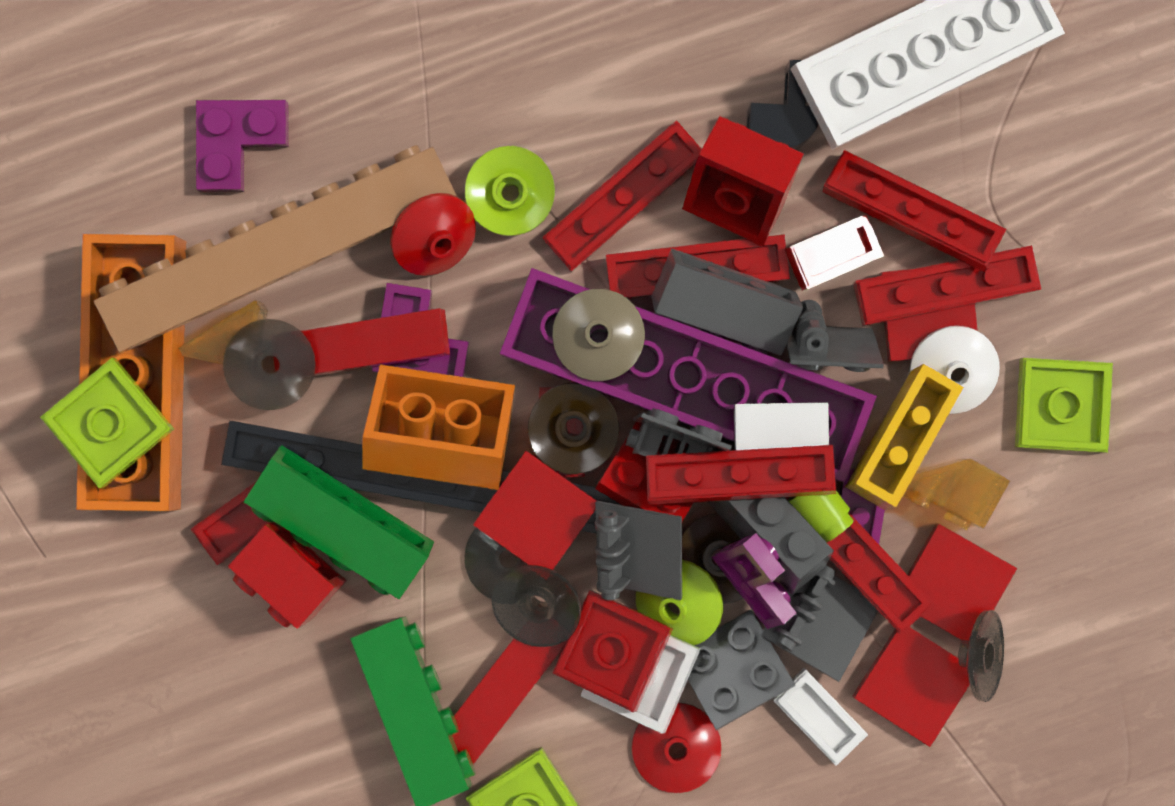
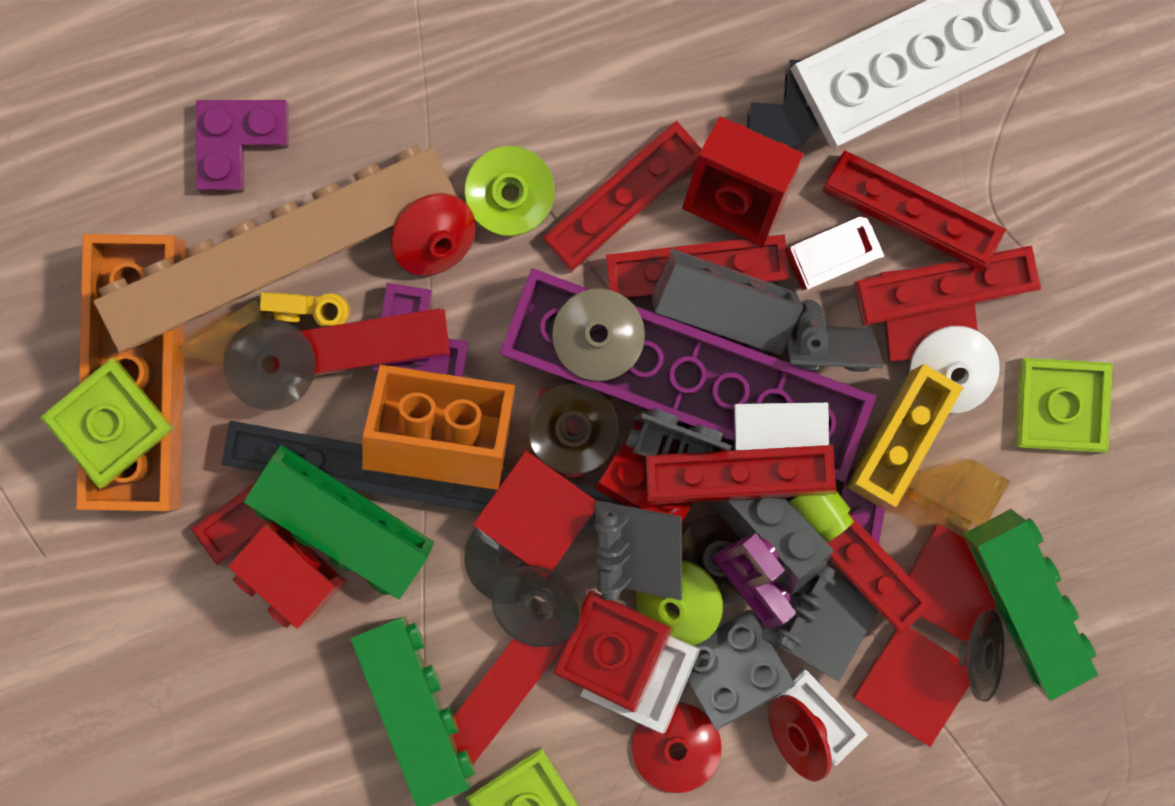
none -> yellow plate [260,292,351,327]
none -> red dish [769,695,832,782]
none -> green brick [963,509,1098,701]

